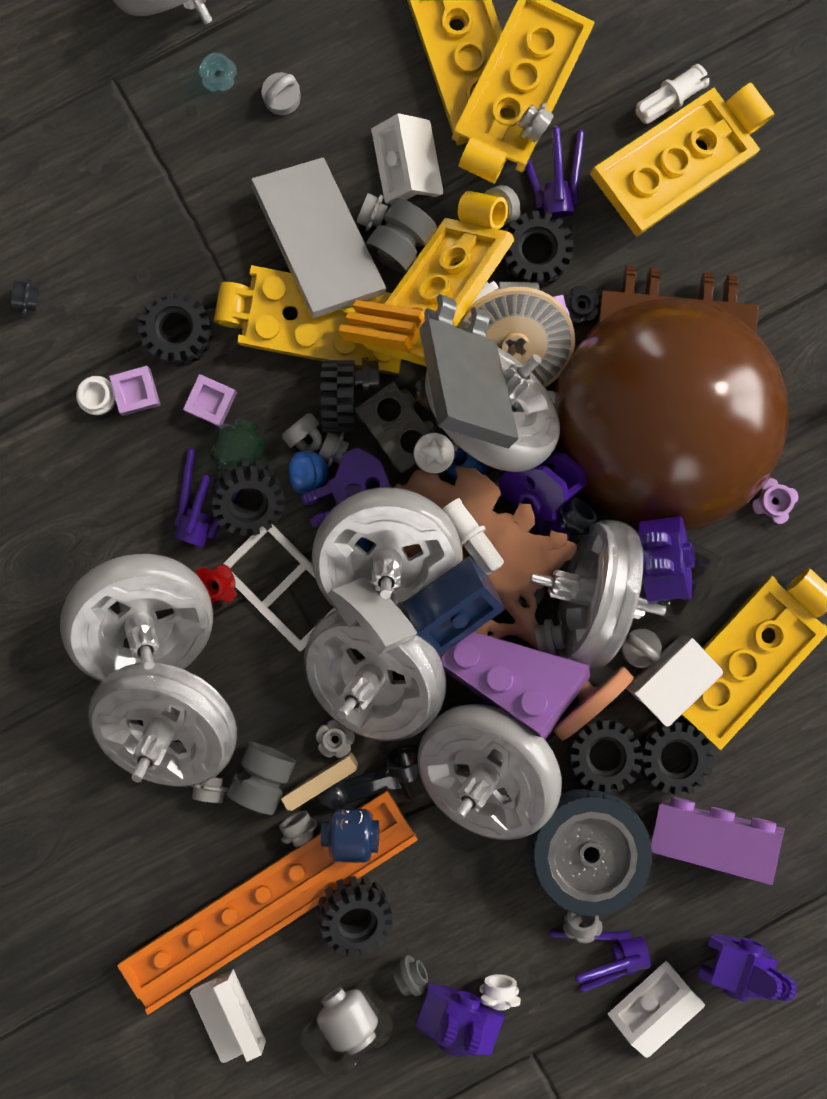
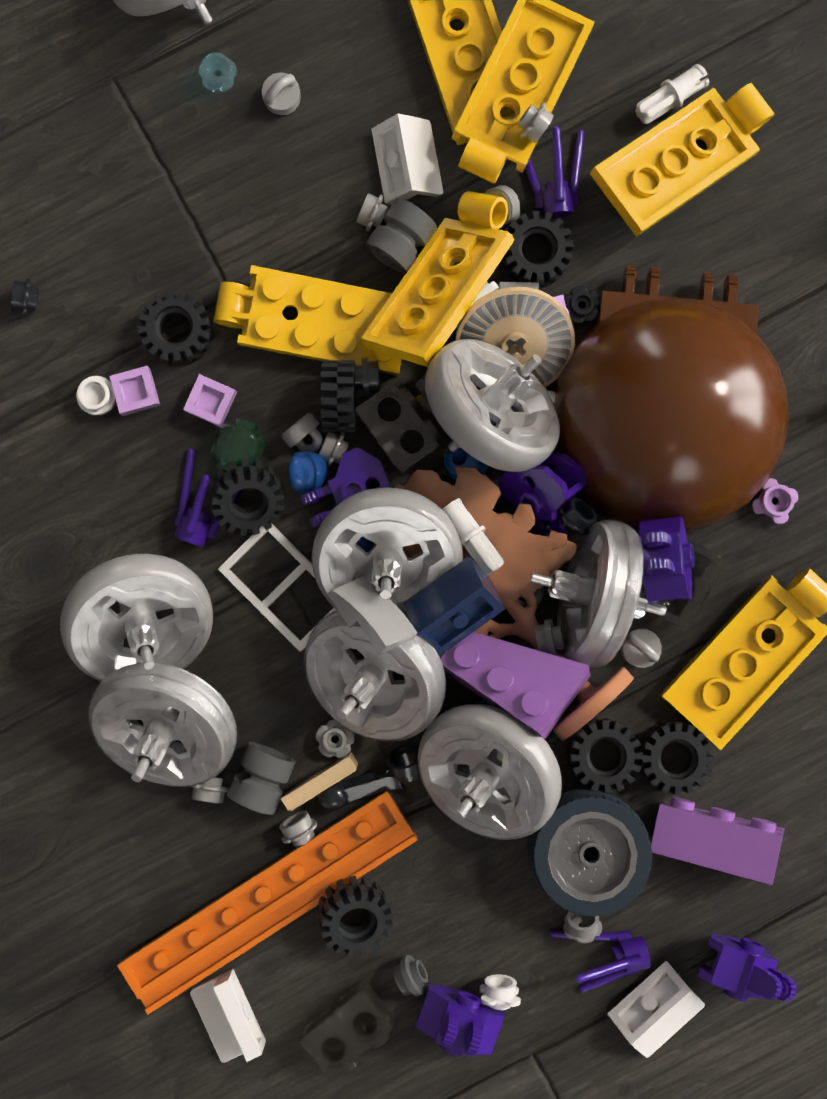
red plate [195,564,237,604] -> none
light grey tile [251,157,386,319] -> none
light grey head [317,987,378,1055] -> none
dark blue head [321,808,380,863] -> none
light orange tile [338,300,425,352] -> none
white tile [414,433,454,474] -> none
dark grey tile [419,294,519,449] -> none
white panel [626,634,723,726] -> none

